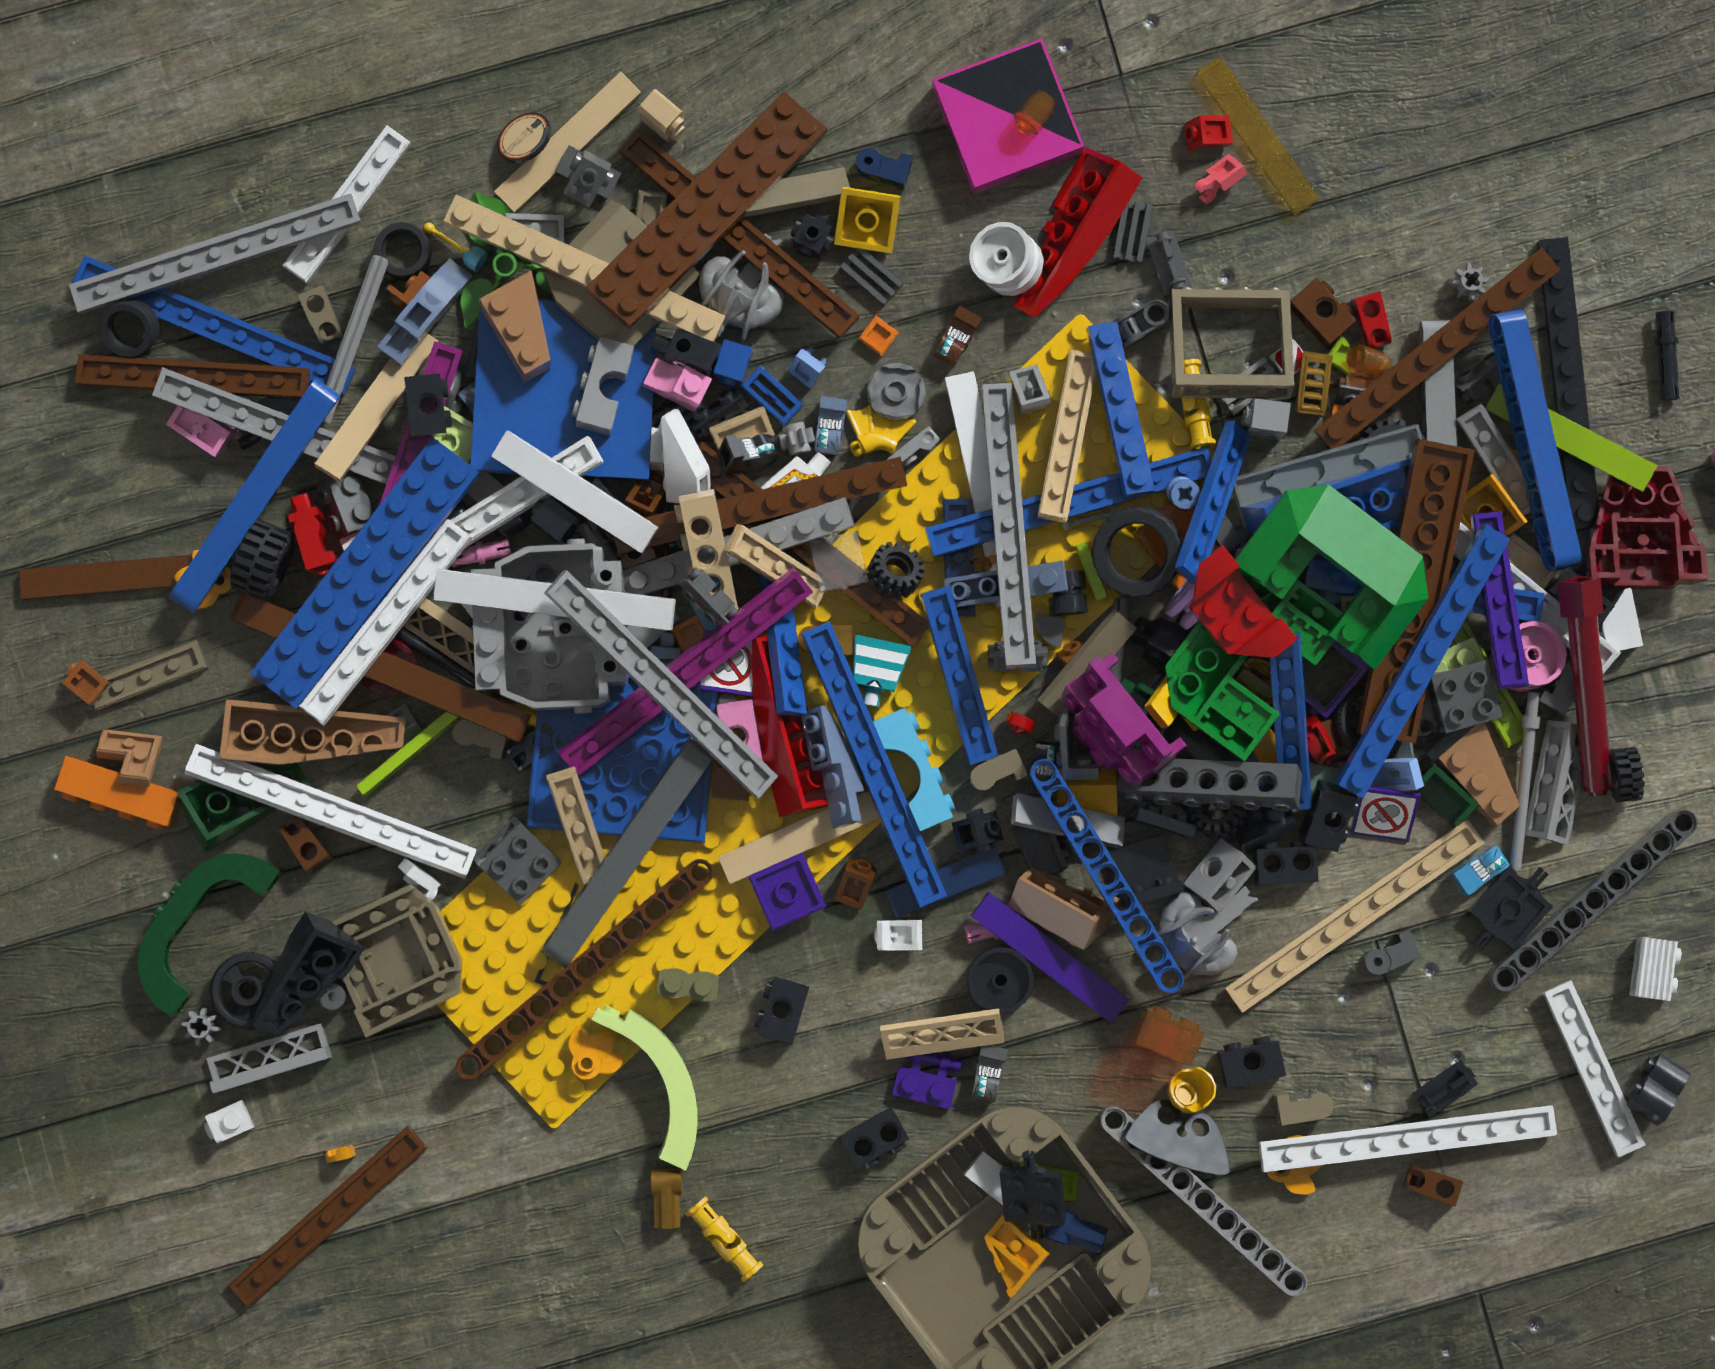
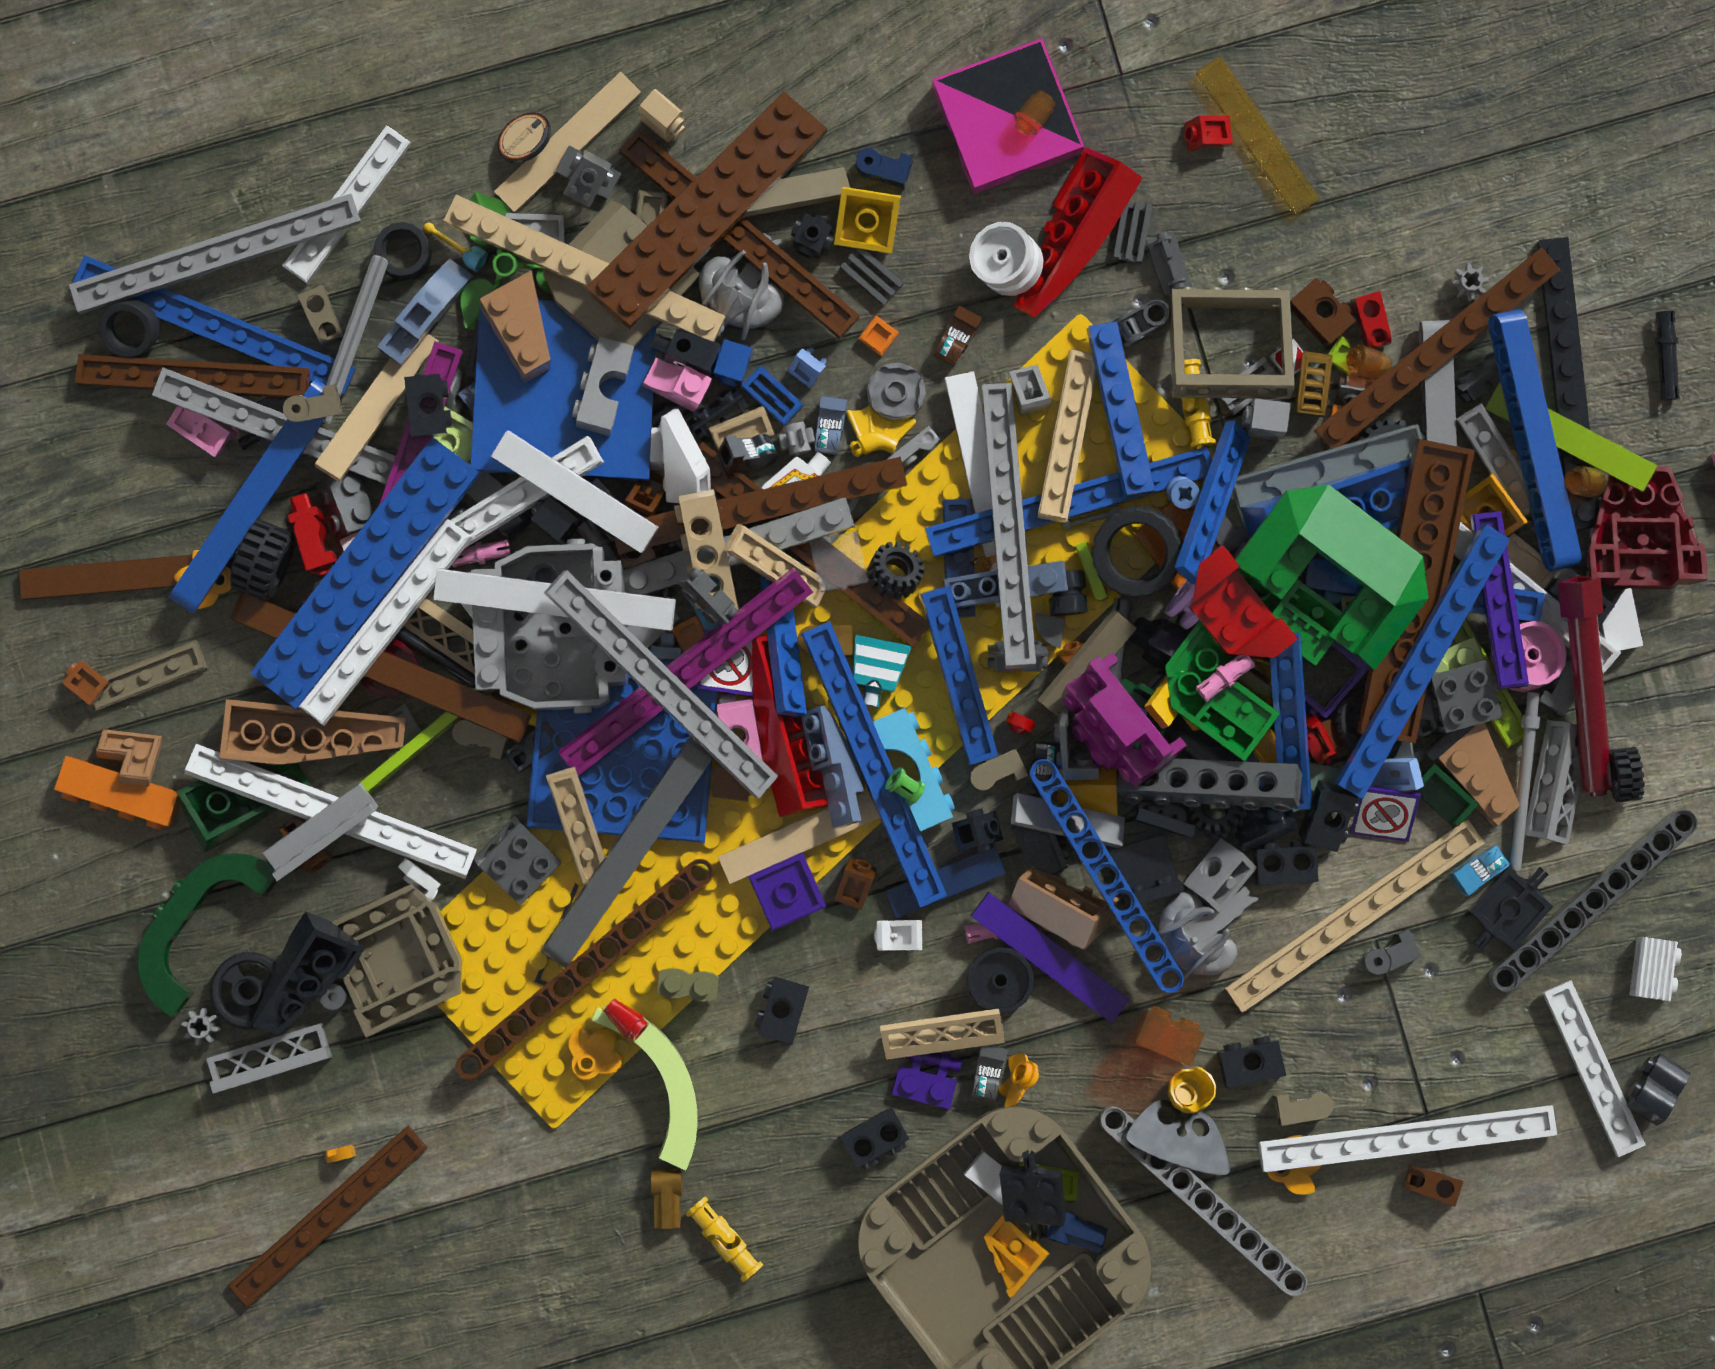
white bracket [204,1100,254,1143] -> none
dark orange bracket [386,271,430,310] -> none
coral plate [1193,154,1247,204] -> none
black hinge [1412,1059,1478,1118] -> none
none -> light grey fence [263,782,378,881]
none -> dark tan leg [283,384,343,422]
none -> red cone [603,998,649,1042]
none -> bright green bush [885,767,925,806]
none -> light orange plate [998,1053,1039,1107]
none -> bright pink pin [1196,655,1255,702]
none -> clear orange brick [1564,466,1607,497]

